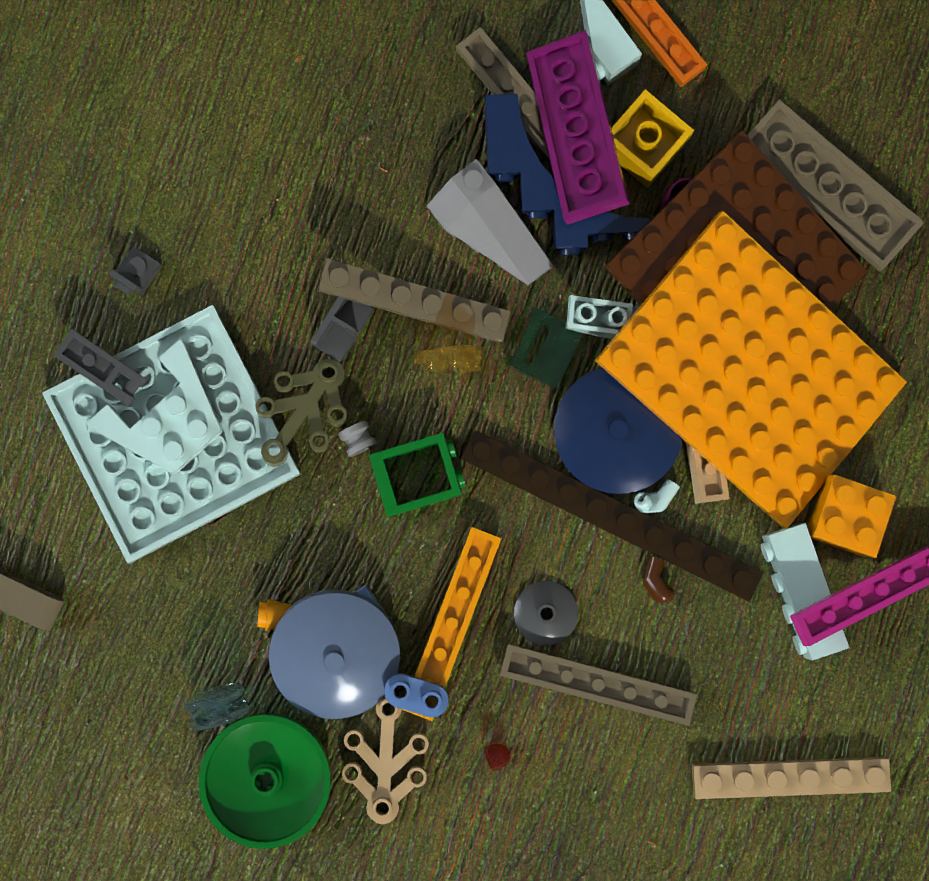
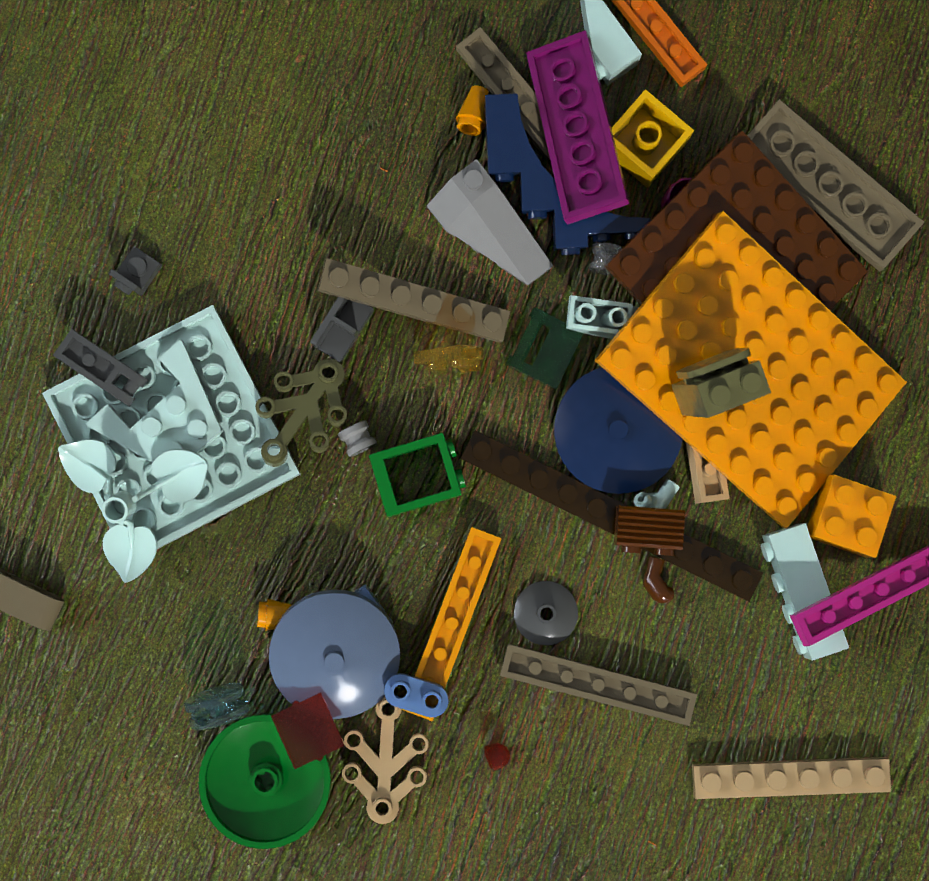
none -> light aqua plant [58,439,209,583]
none -> clear red piece [271,692,345,769]
none -> light orange cone [456,85,489,136]
none -> clear wheel [589,243,622,275]
none -> reddish brown brick [614,506,685,556]
none -> olive brick [671,348,771,418]

